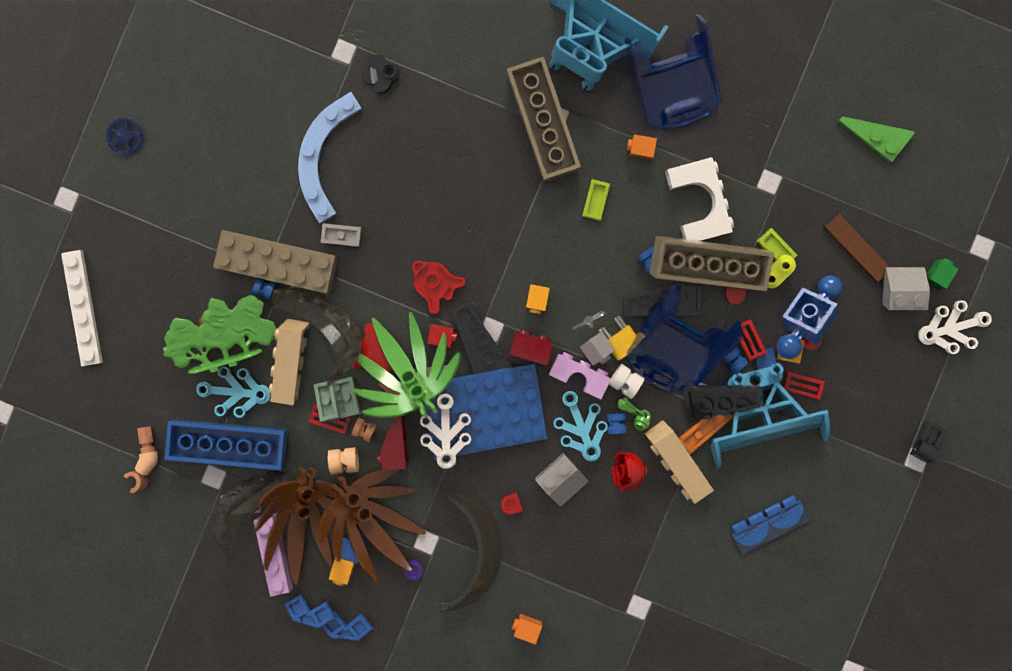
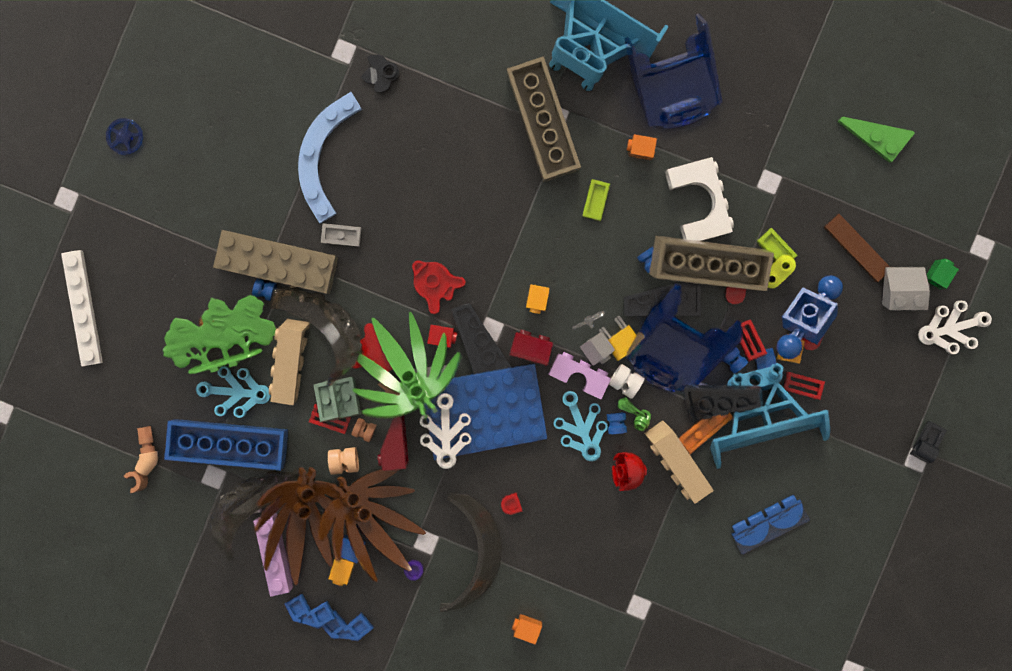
light grey slope [535,453,589,507] -> none

